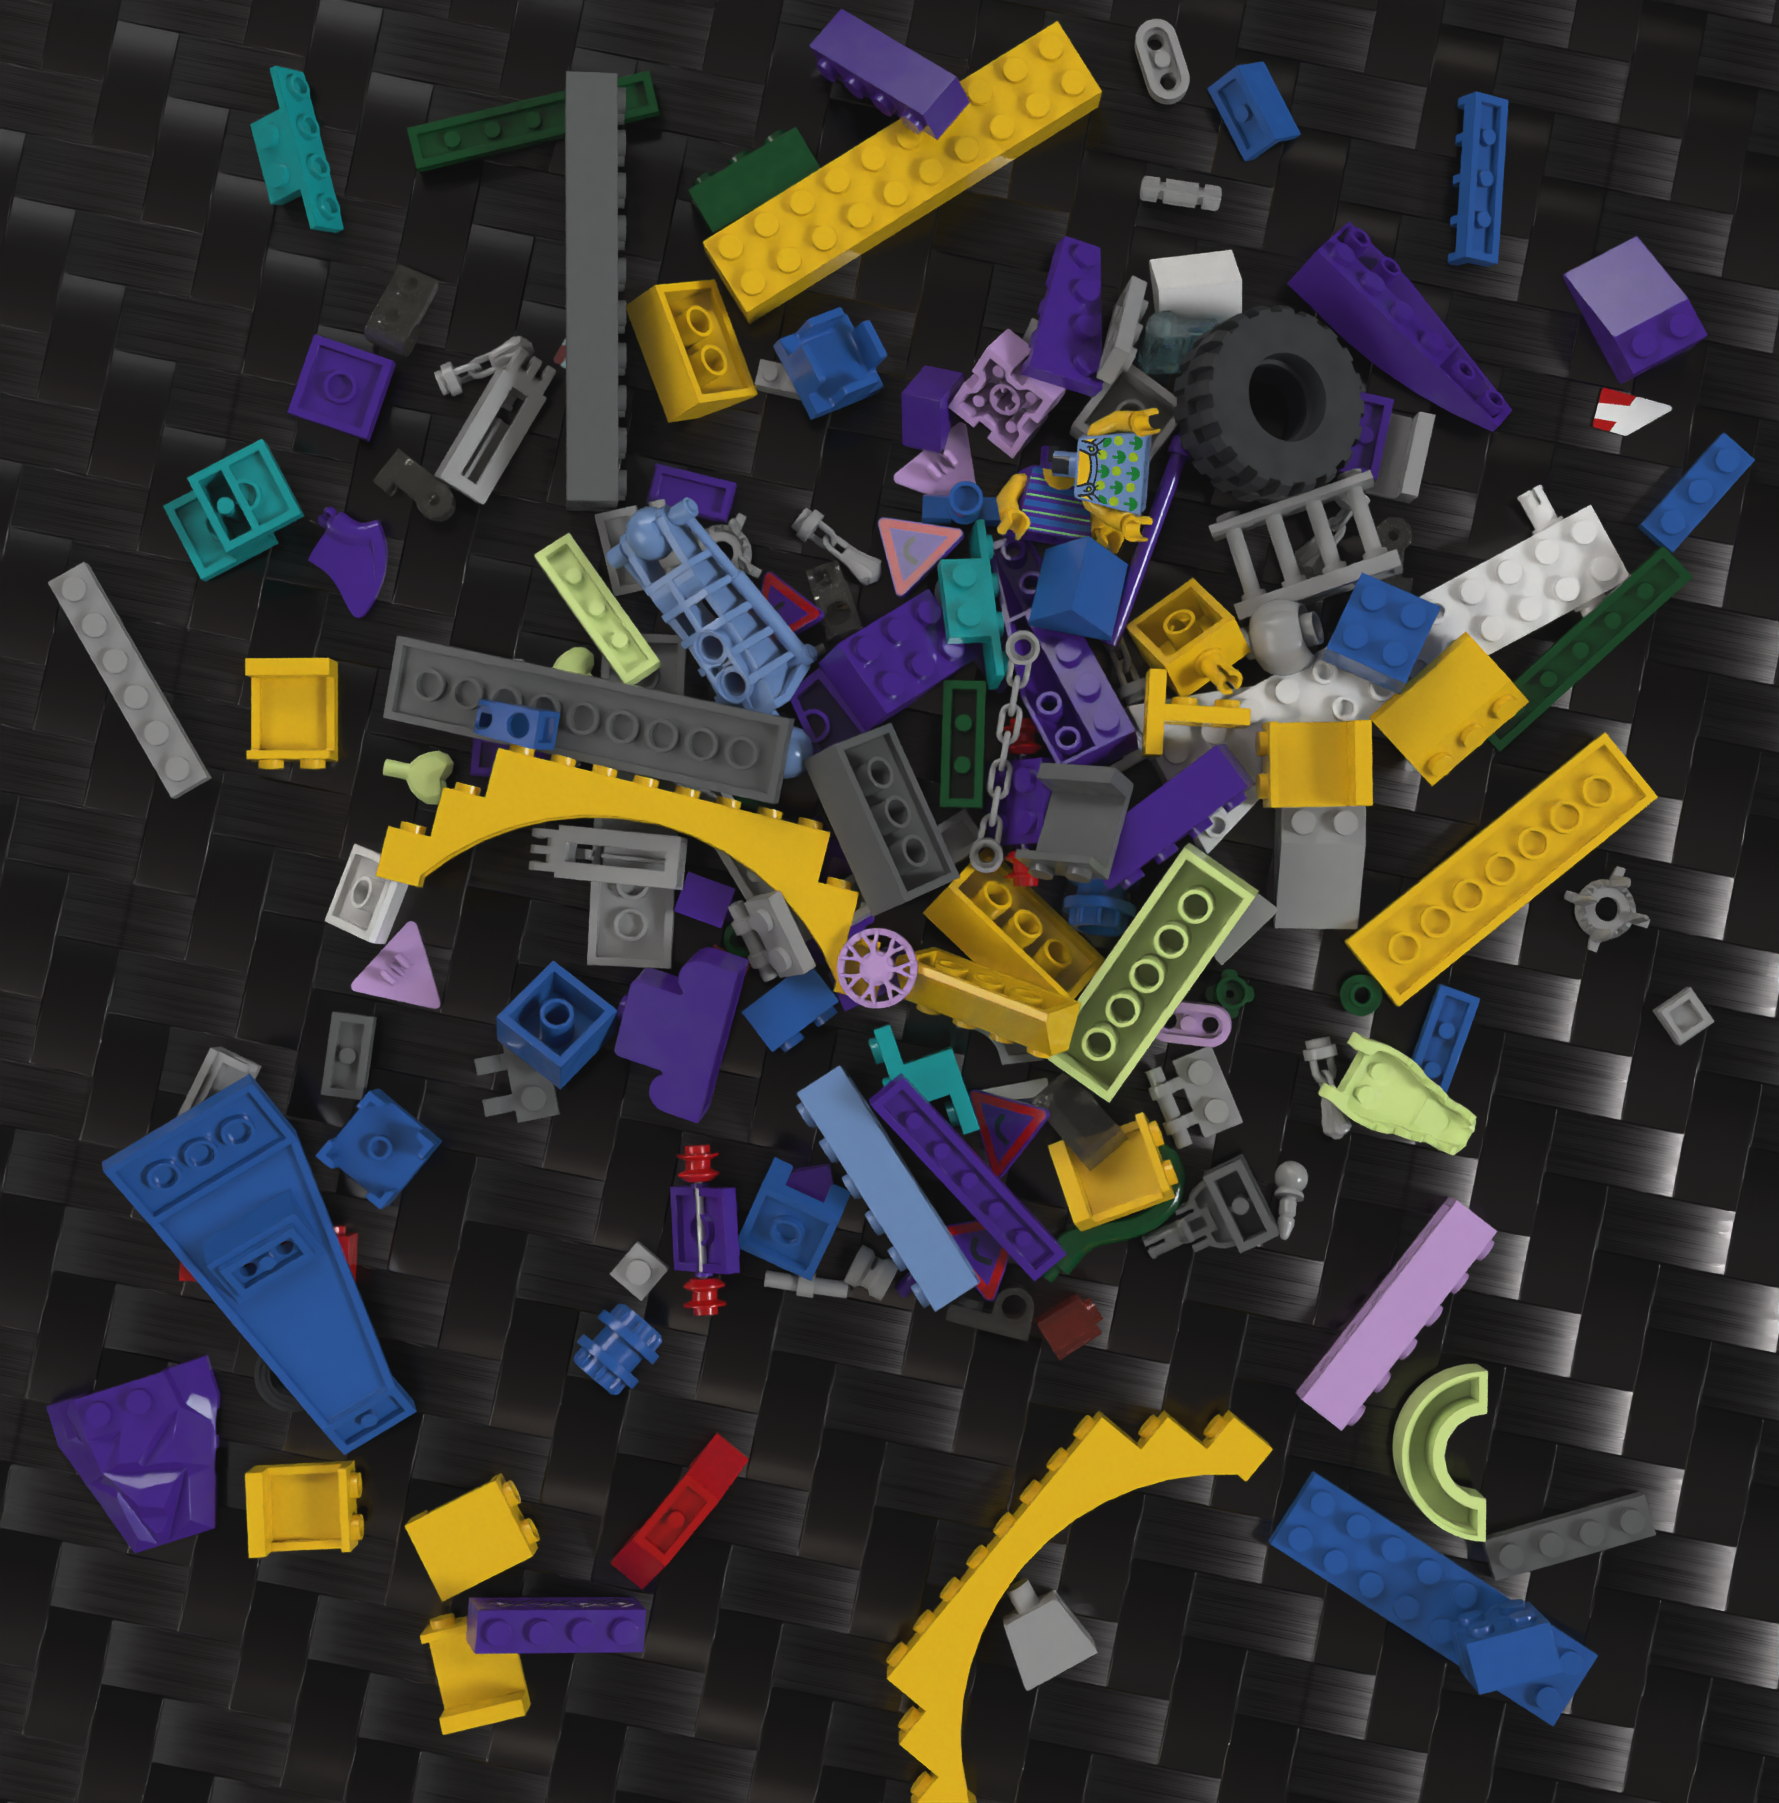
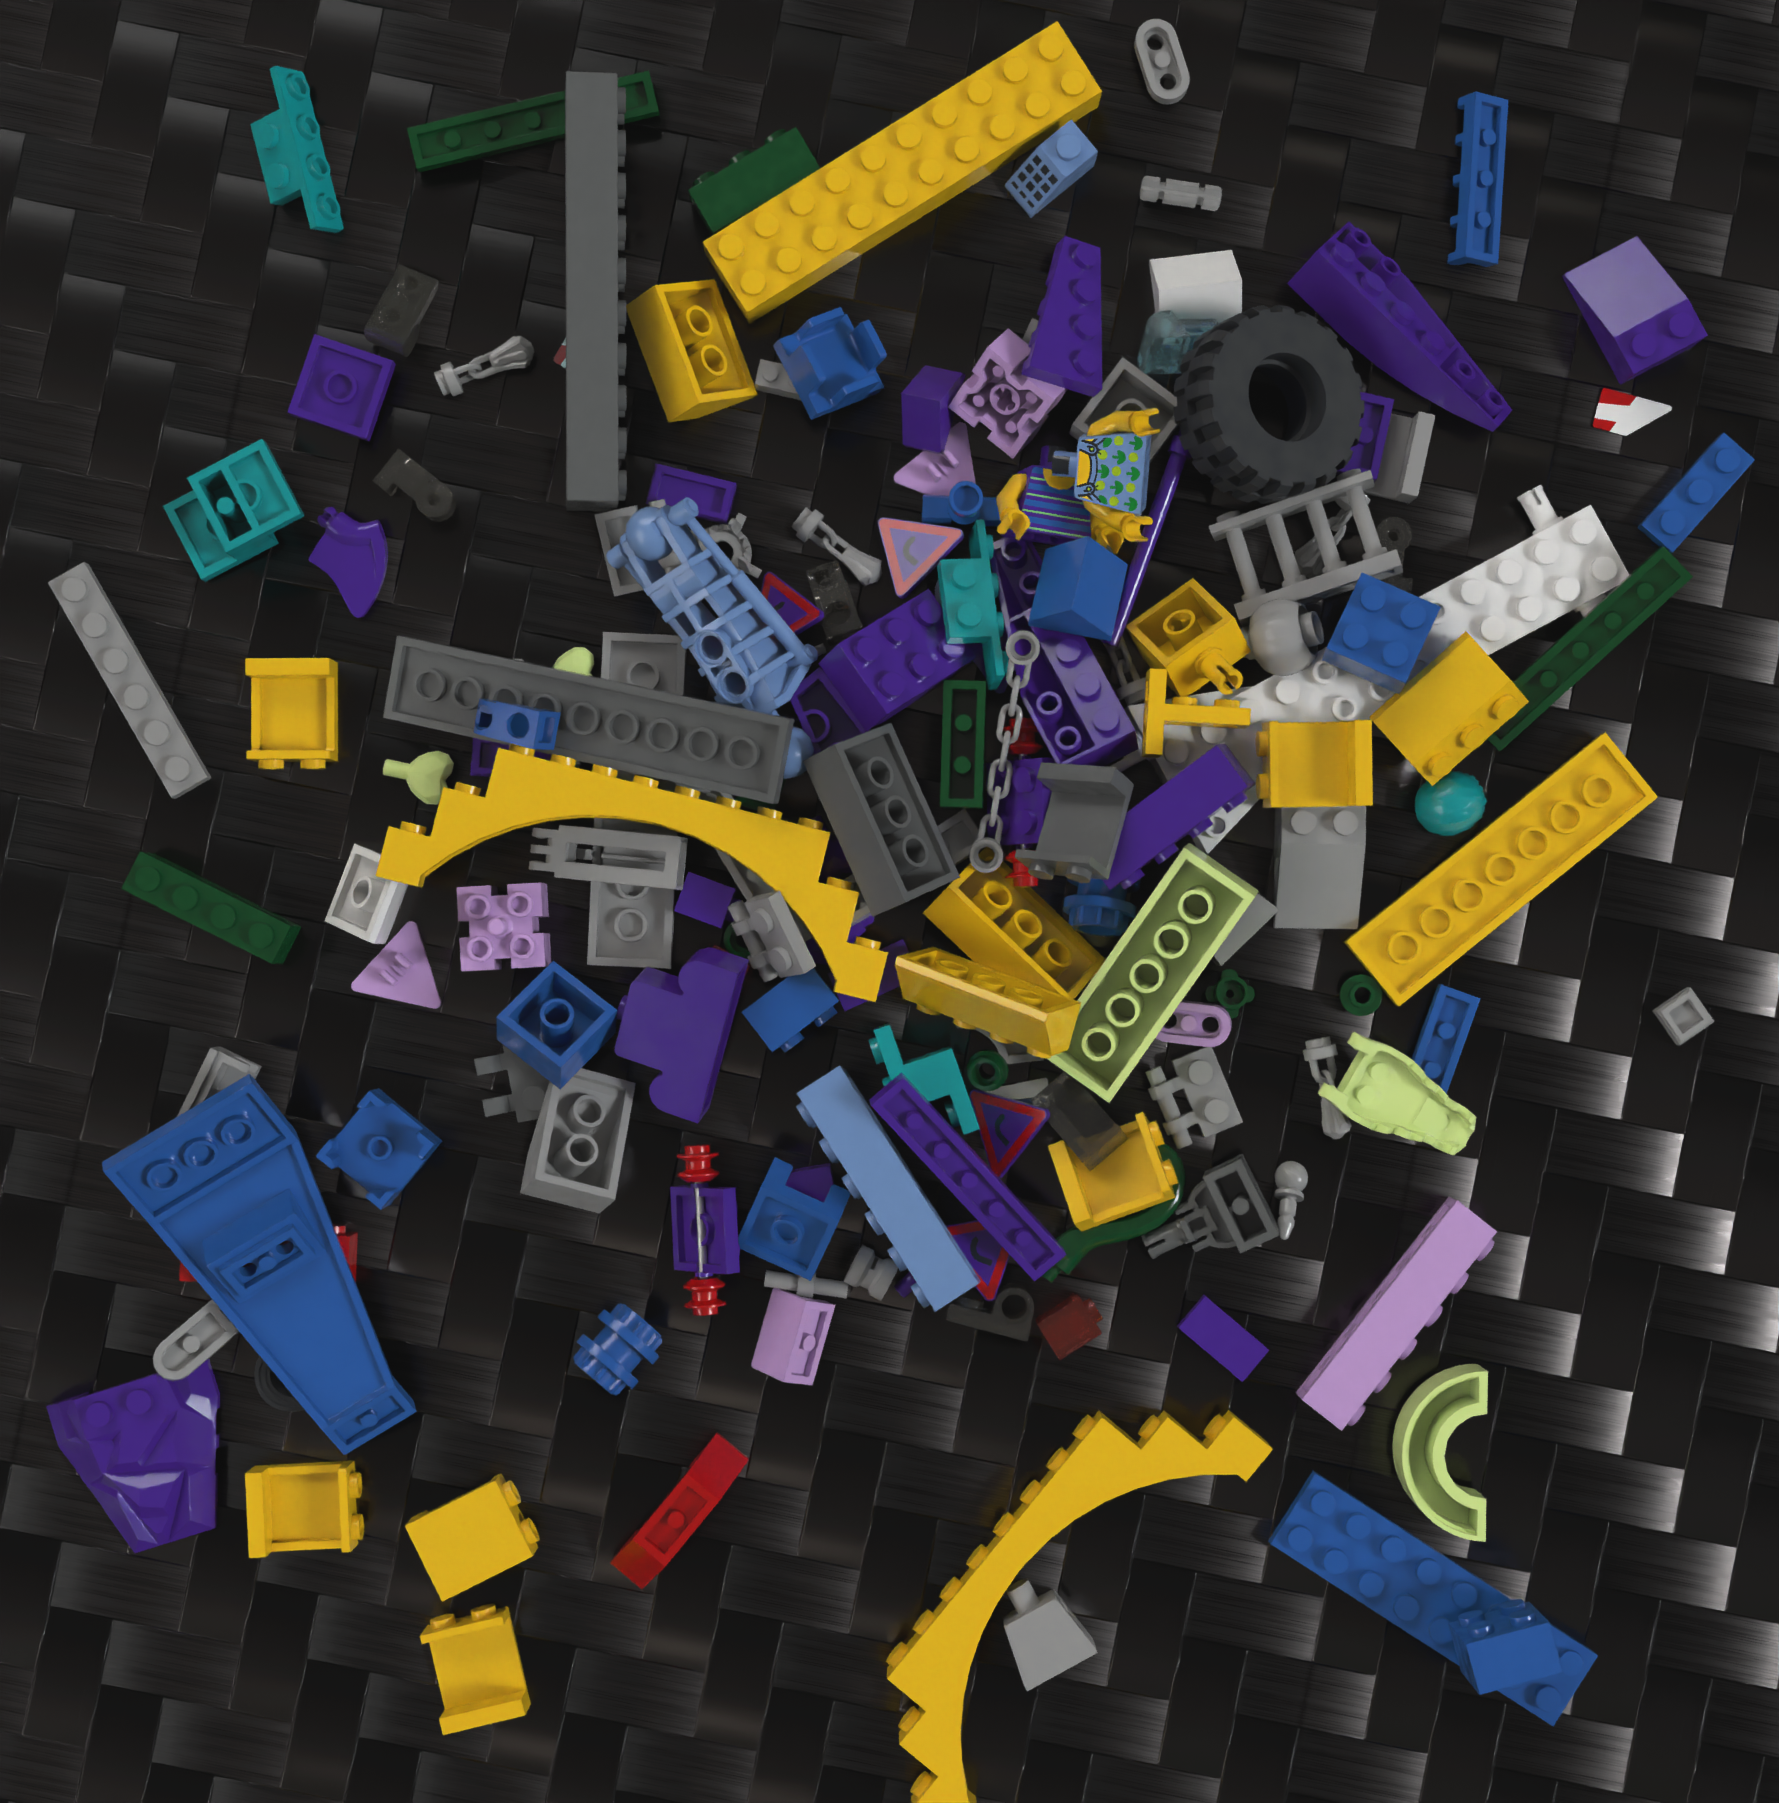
dark grey plate [321,1011,377,1100] -> none
light grey hinge [434,347,556,505] -> none
dark purple brick [466,1597,646,1654] -> none
yellowish green plate [534,533,662,685] -> none
light grey plate [610,1241,670,1301] -> none
dark purple brick [809,9,970,140] -> none
lavender wheel [837,928,918,1008] -> none
light grey plate [1096,275,1148,384] -> none
blue panel [1207,62,1301,161] -> none
dark grey plate [1482,1491,1656,1581] -> none
light grey piece [1564,866,1650,952] -> none
none -> dark green brick [121,851,301,964]
none -> light grey plate [153,1300,239,1381]
none -> lavender brick [457,882,551,971]
none -> light grey slope [520,1068,636,1213]
none -> lavender panel [751,1288,835,1386]
none -> dark green plate [967,1049,1008,1091]
none -> medium blue slope [1005,119,1098,218]
none -> dark purple tile [1177,1295,1269,1382]
none -> teal hair [1415,771,1487,836]

